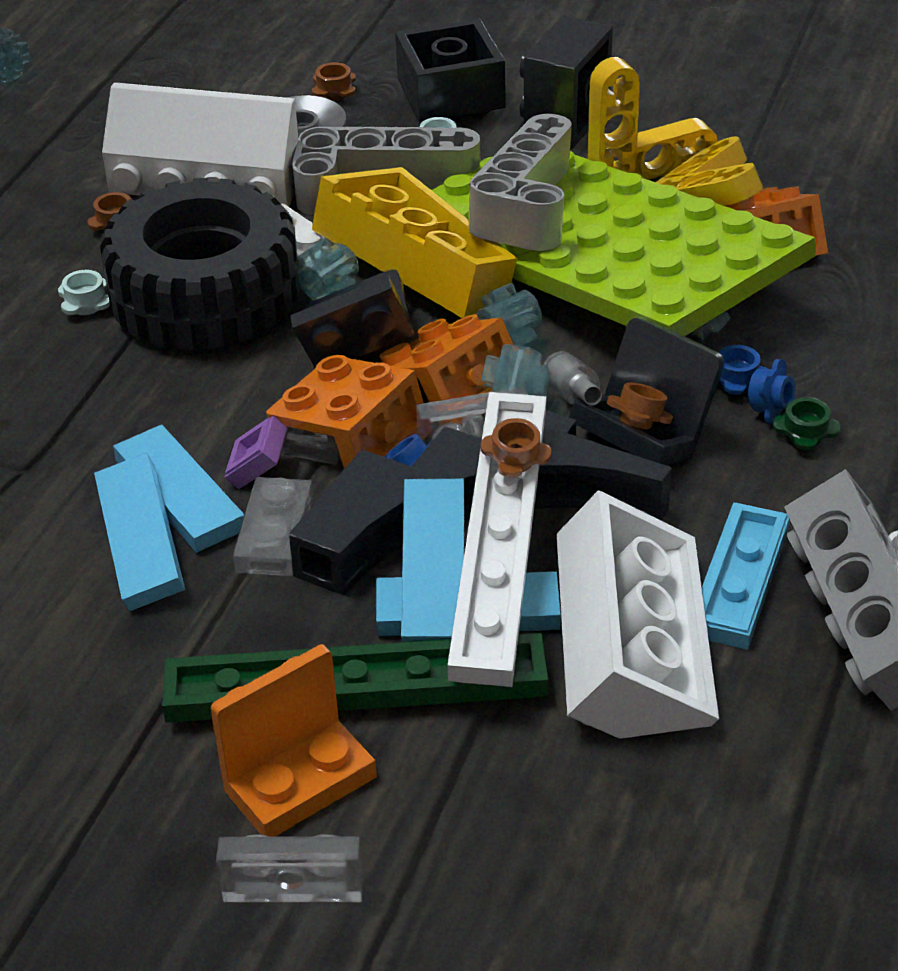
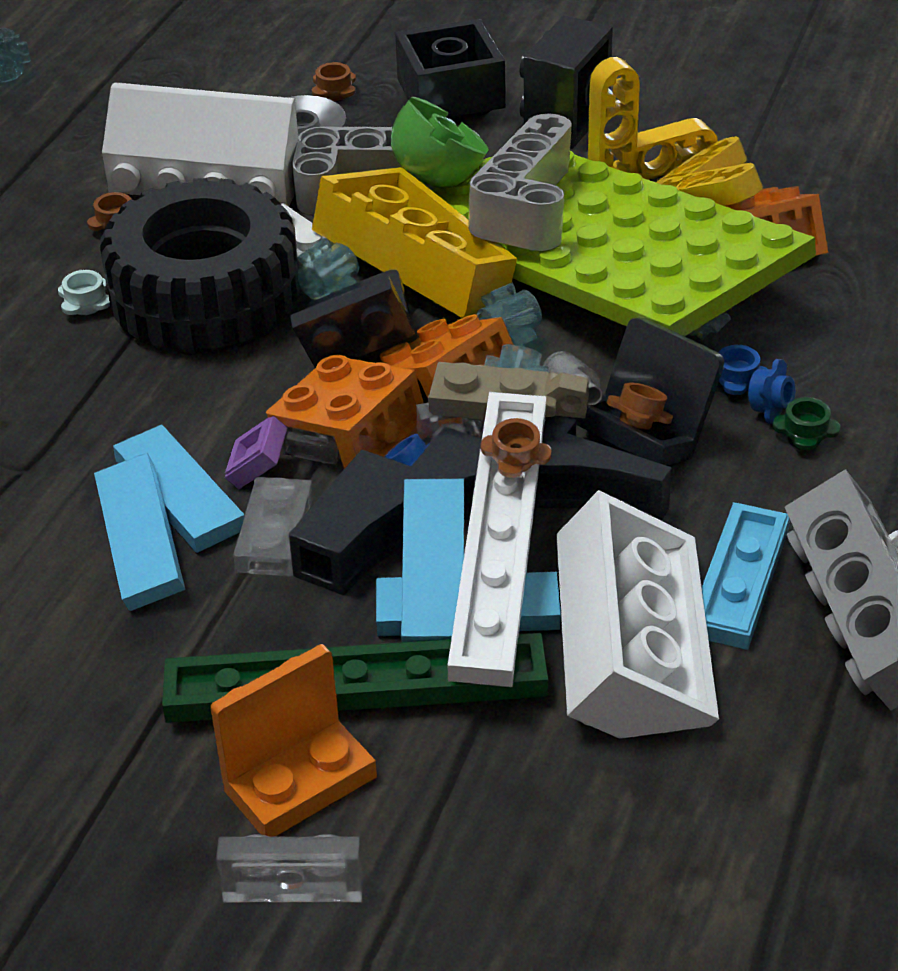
none -> bright green cylinder [391,97,489,188]
none -> dark tan hinge [428,362,589,420]

